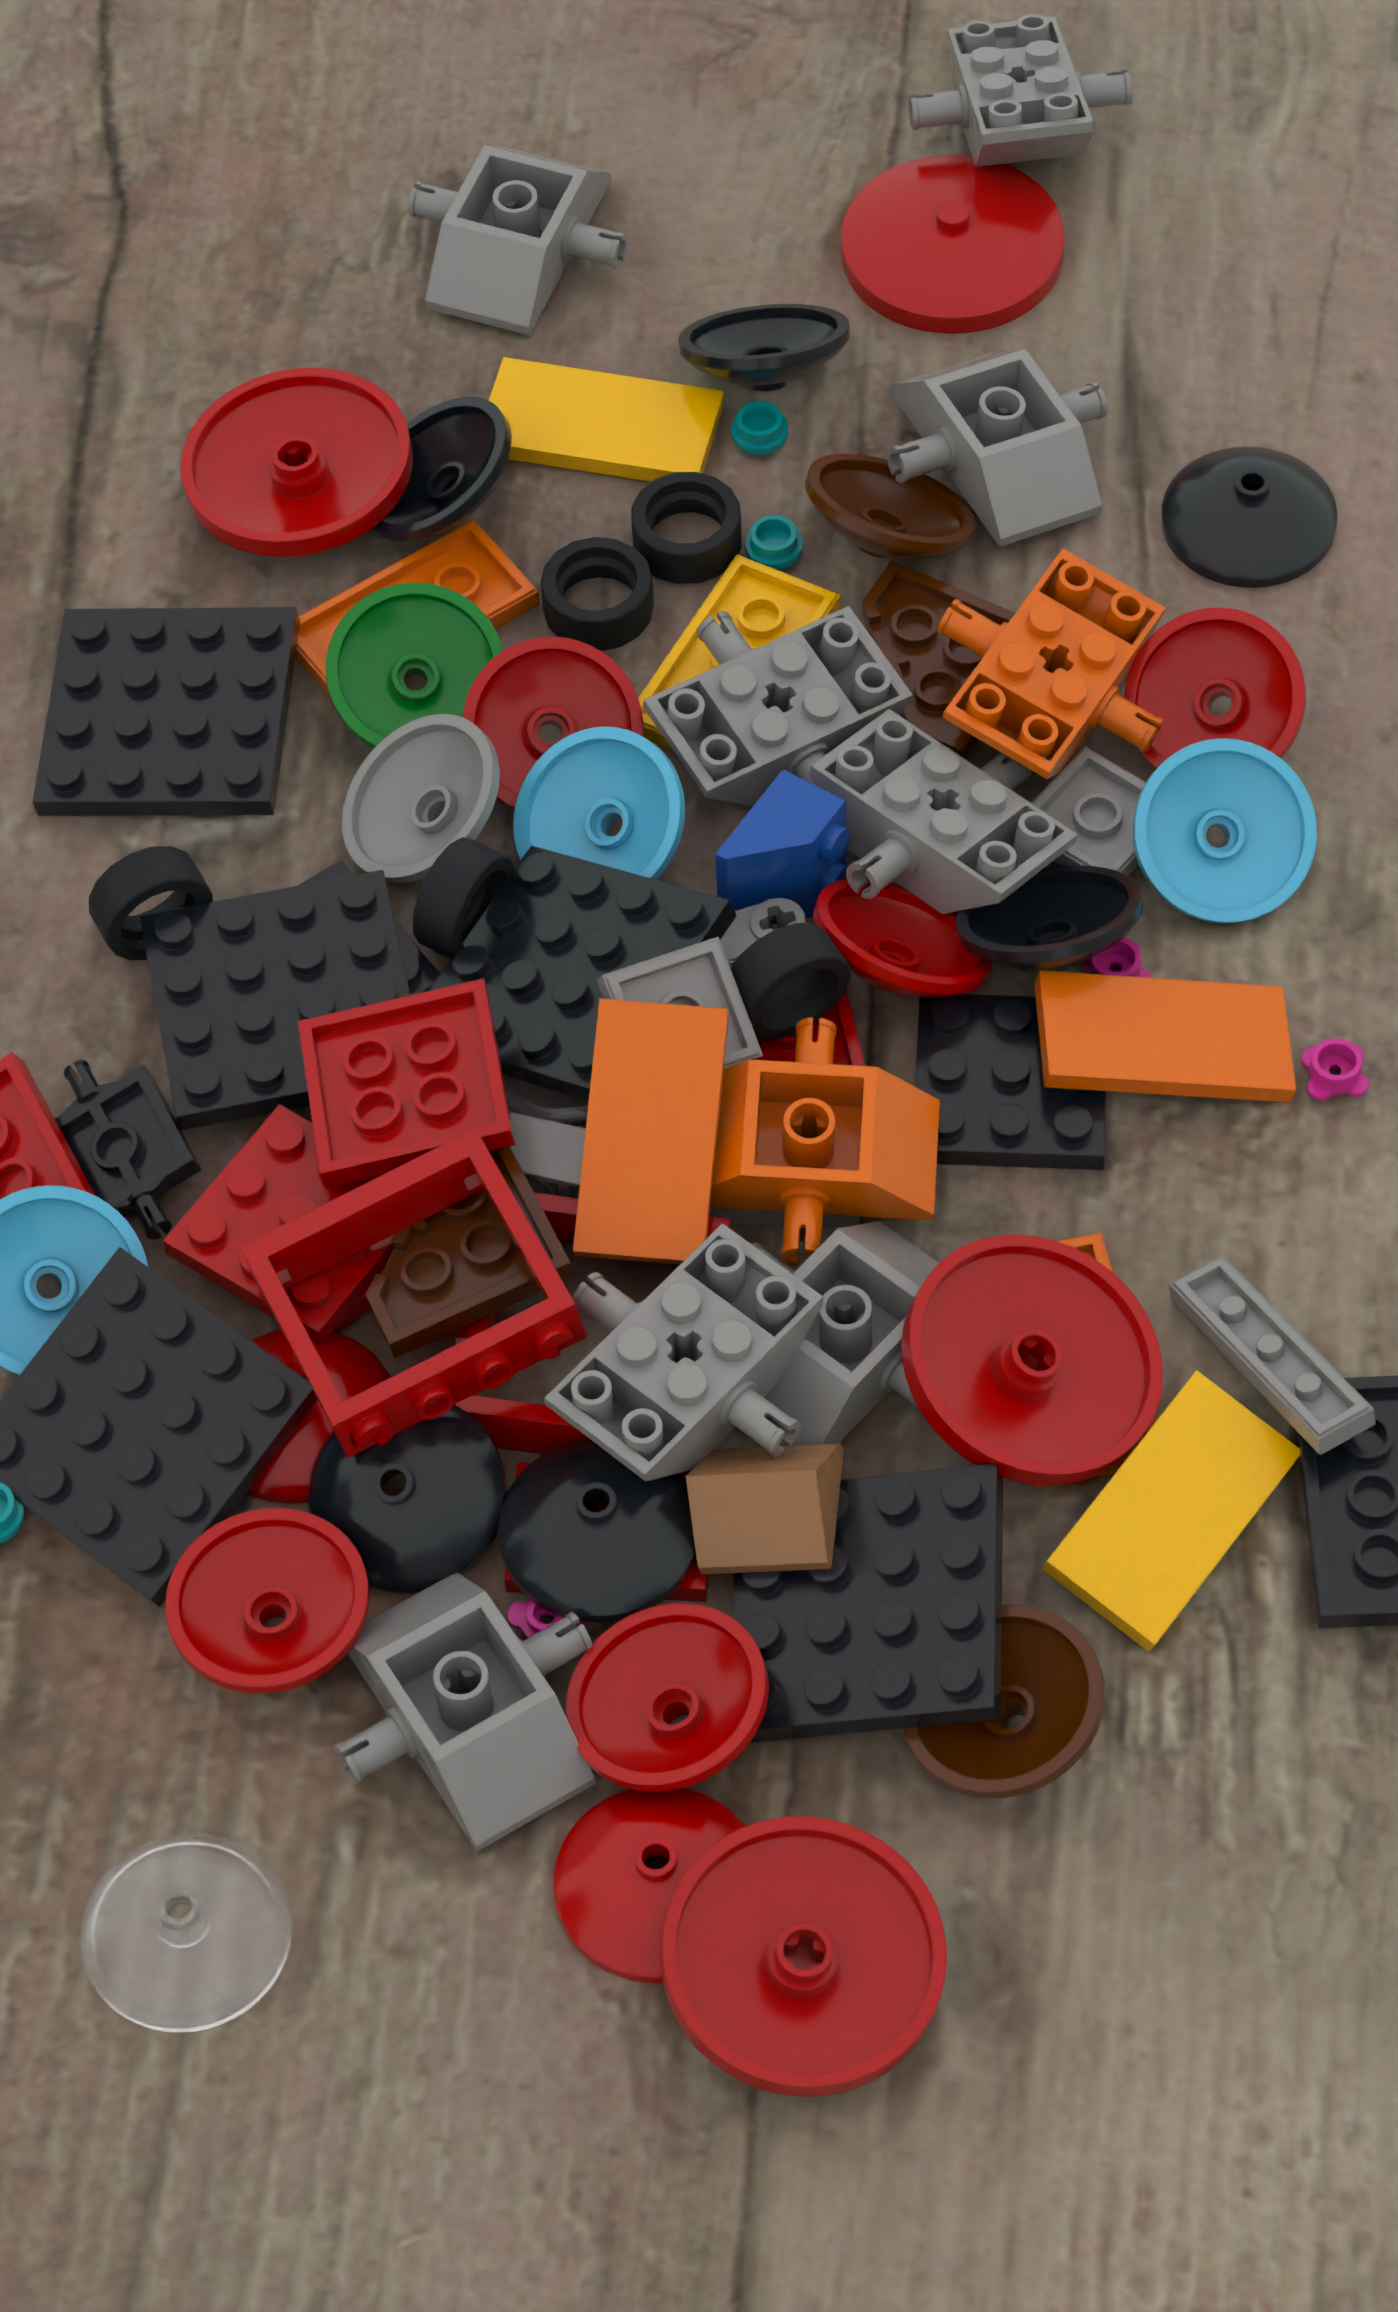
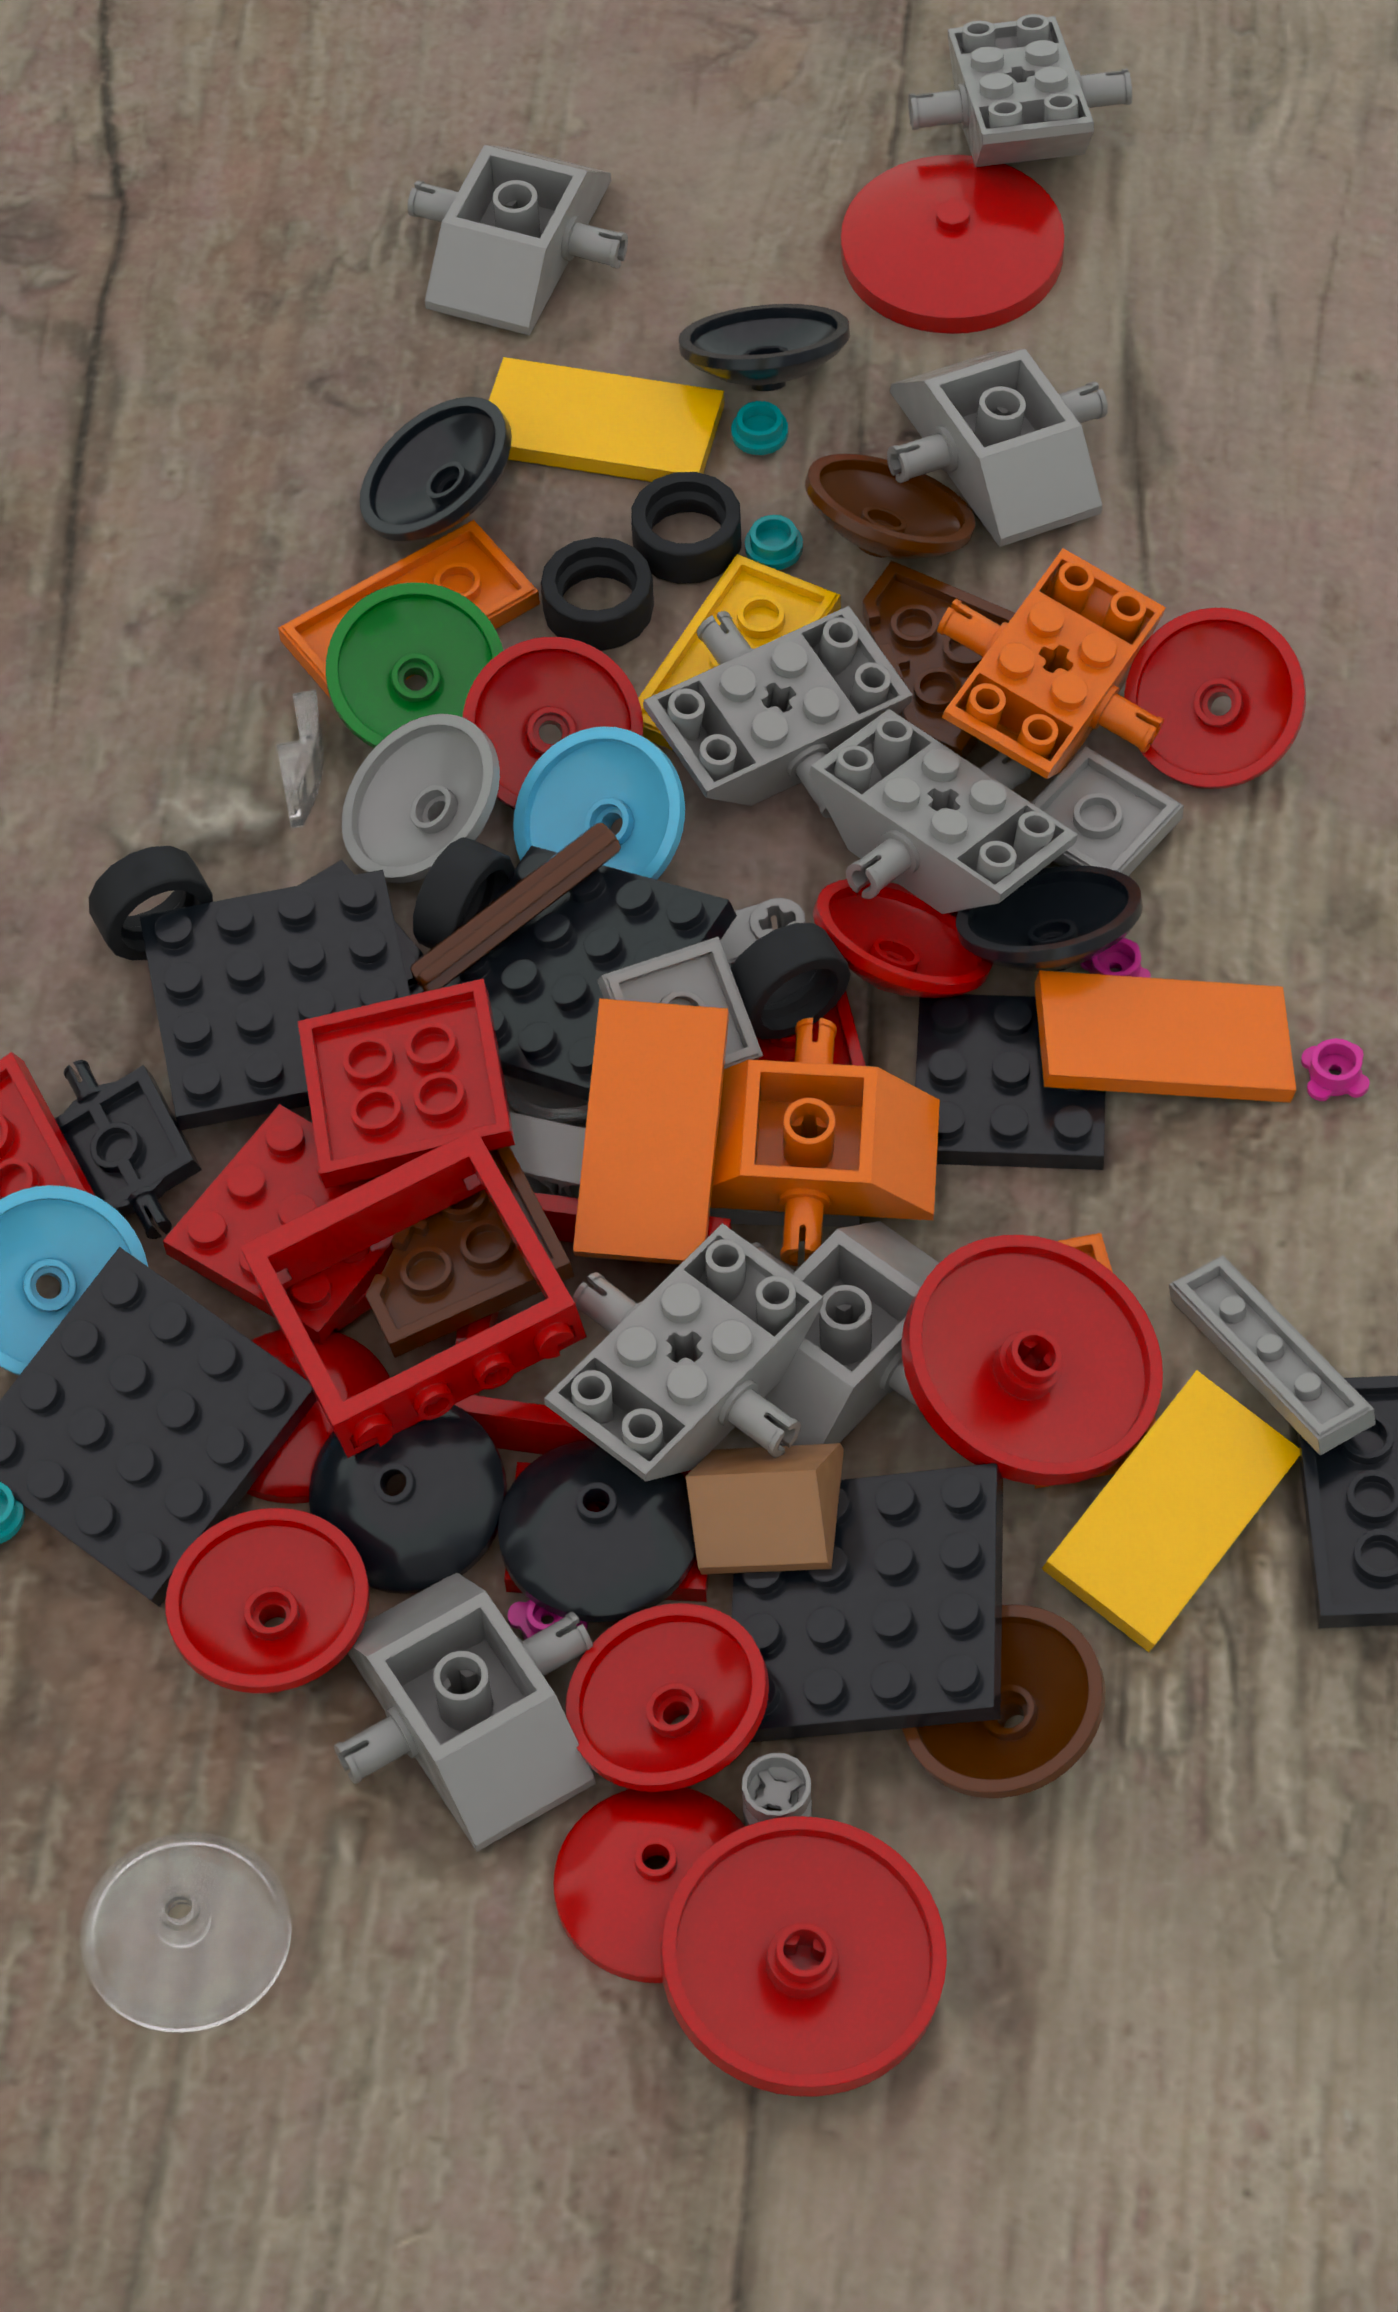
black plate [33,607,300,816] -> none
red dish [180,368,413,557] -> none
blue slope [715,770,850,924] -> none
medium azure dish [1132,738,1317,924] -> none
black dish [1161,447,1337,588] -> none
none -> clear slope [277,690,324,828]
none -> reddish brown axle [410,822,621,992]
none -> light grey wheel [742,1753,812,1826]

